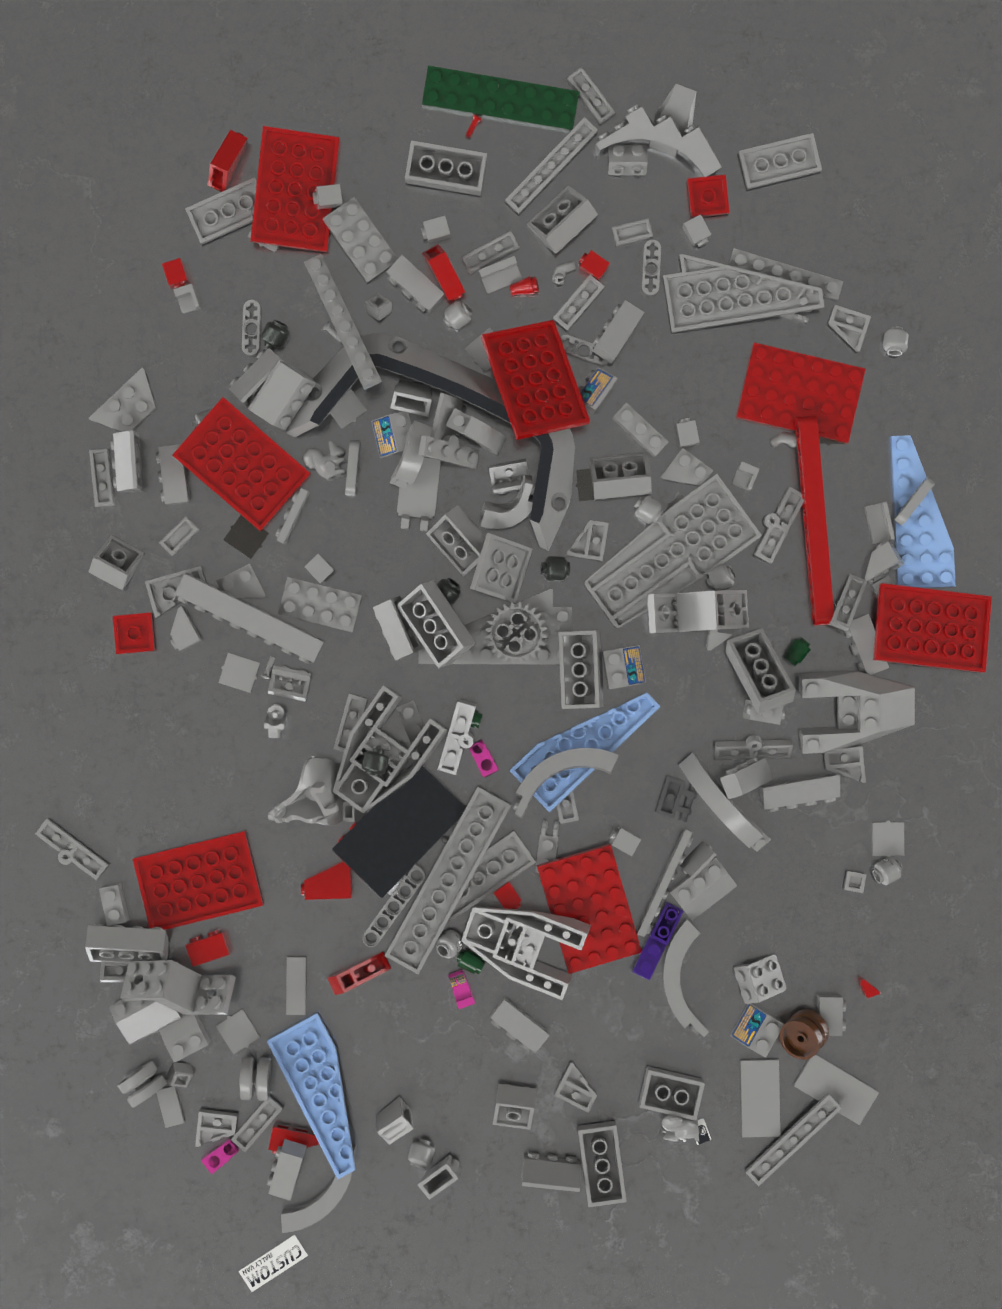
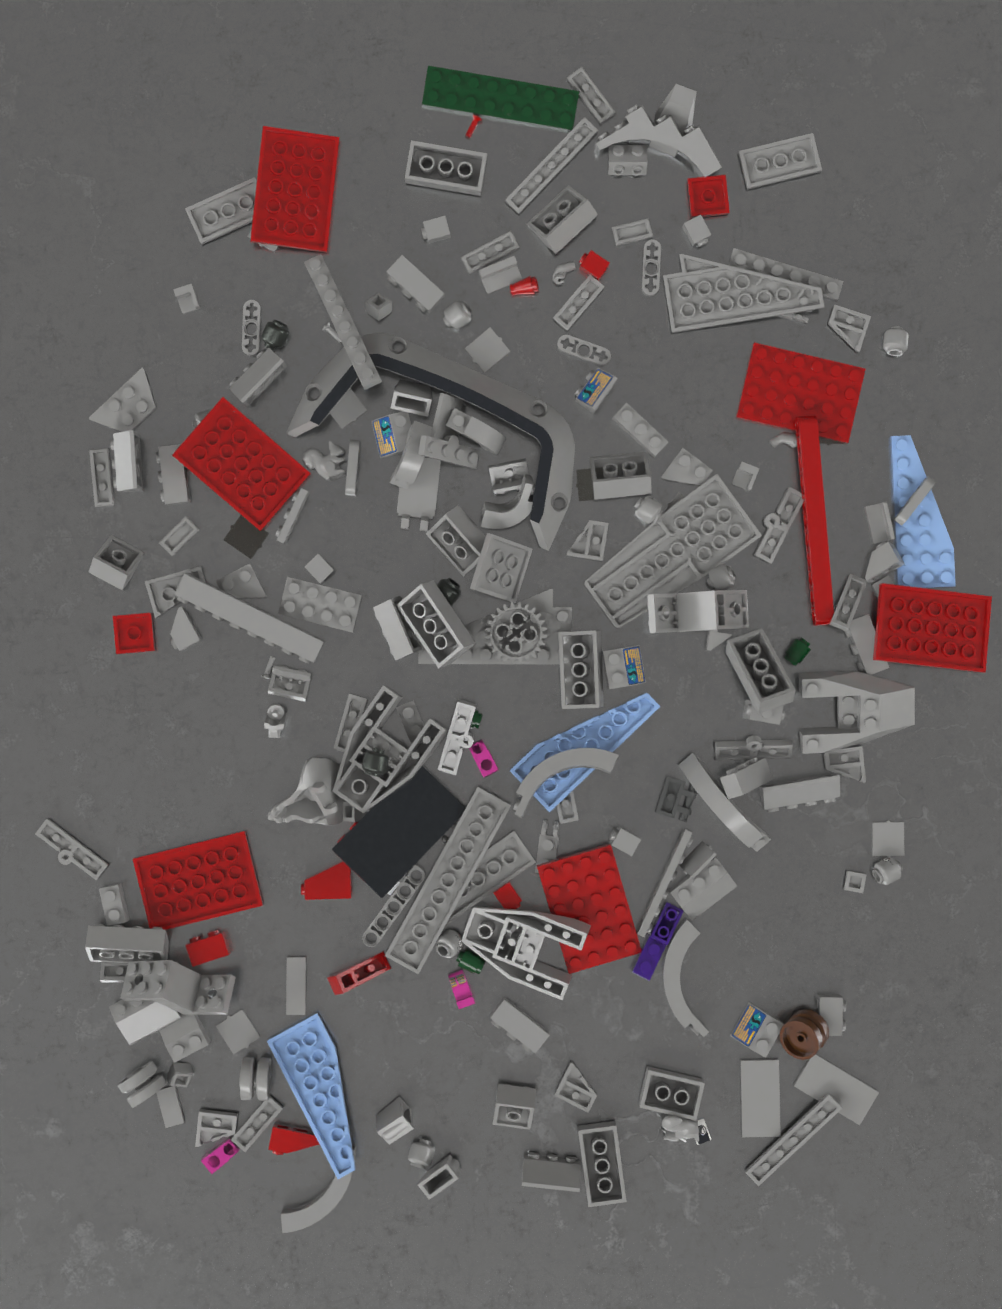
red brick [162,258,190,289] -> none
red slope [208,130,248,192] -> none
light grey piece [218,653,260,693] -> none
white sticker [238,1235,308,1292] -> none
light grey slope [248,361,316,430] -> none
light grey brick [267,1139,307,1200] -> none
light grey brick [313,184,342,209] -> none
light grey plate [322,197,398,283] -> none
red slope [422,244,465,301] -> none
red plate [481,320,590,440] -> none
pearl dark grey head [541,556,570,581] -> none
light grey brick [593,300,645,364] -> none
light grey brick [675,418,700,448] -> none
light grey bracket [733,955,786,1004] -> none
red slope [858,977,881,998] -> none

